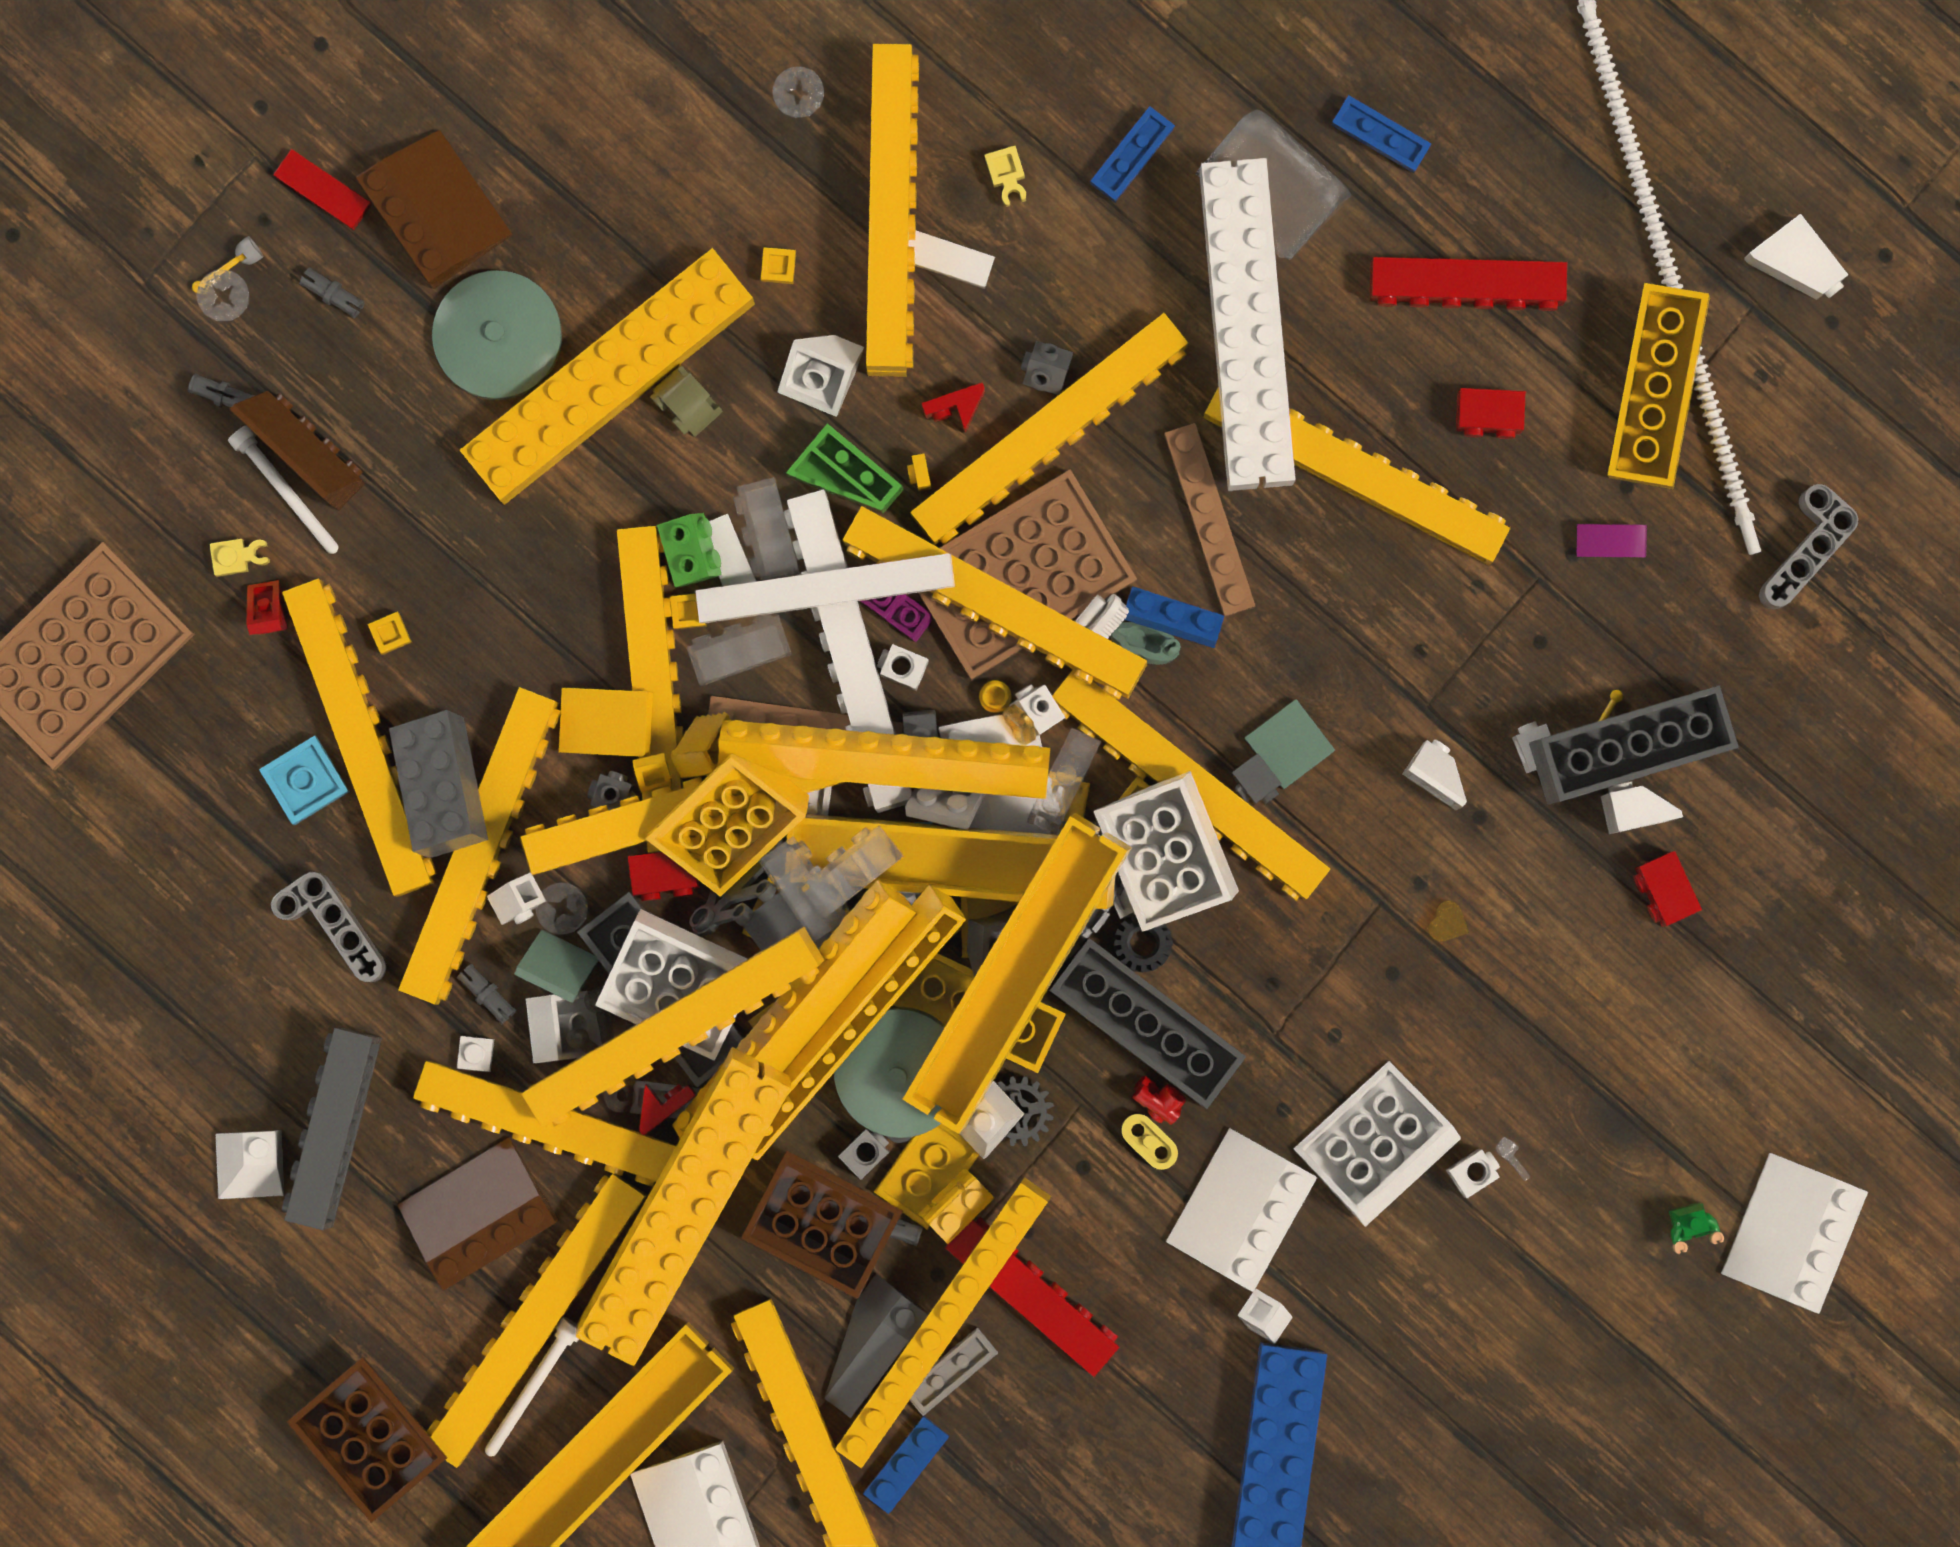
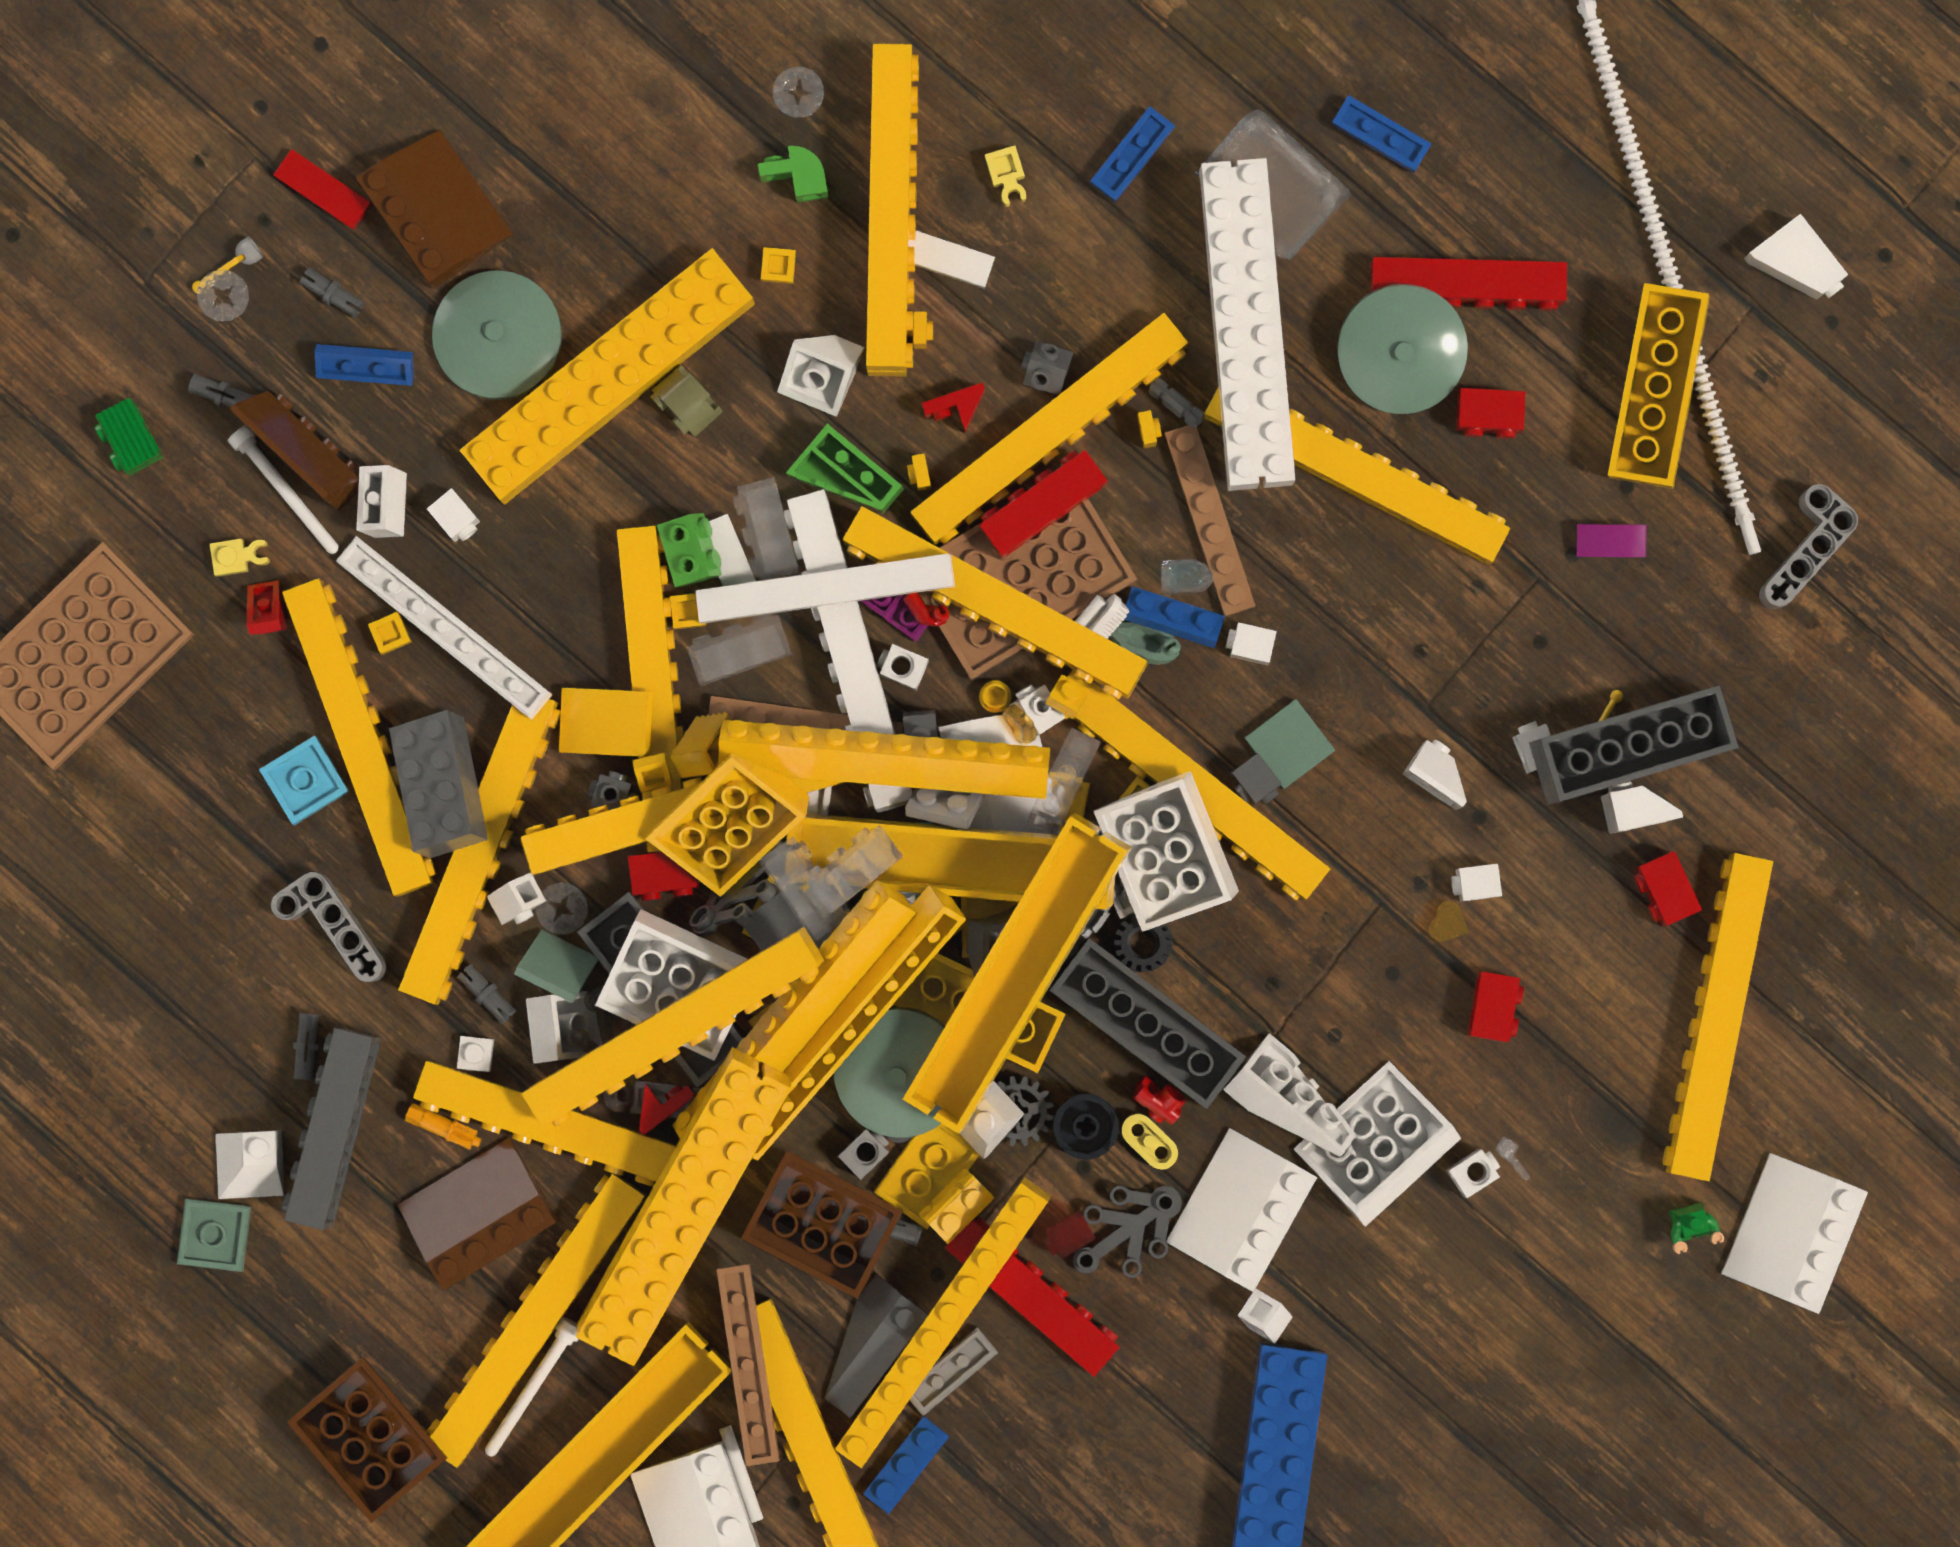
none -> green brick [94,398,164,476]
none -> sand green tile [177,1199,252,1272]
none -> dark grey pin [293,1013,320,1080]
none -> blue plate [314,344,414,386]
none -> white tile [336,536,552,720]
none -> white brick [356,465,407,538]
none -> light orange piece [405,1103,482,1150]
none -> white brick [427,488,480,542]
none -> medium nougat plate [716,1264,780,1466]
none -> white bar [719,1425,763,1523]
none -> bright green brick [758,146,829,203]
none -> red arm [903,593,950,627]
none -> yellow plate [913,312,933,349]
none -> red brick [979,450,1108,560]
none -> clear red brick [1043,1209,1096,1259]
none -> yellow plate [1045,675,1090,719]
none -> black brick [1053,1093,1119,1160]
none -> dark grey plant [1073,1185,1182,1278]
none -> yellow plate [1137,410,1162,449]
none -> dark grey axle [1148,378,1205,428]
none -> rock [1160,559,1213,595]
none -> white wedge [1223,1033,1356,1157]
none -> white brick [1225,623,1276,665]
none -> sand green dish [1337,284,1468,414]
none -> white brick [1451,864,1502,902]
none -> red brick [1467,971,1524,1043]
none -> yellow brick [1663,853,1773,1182]

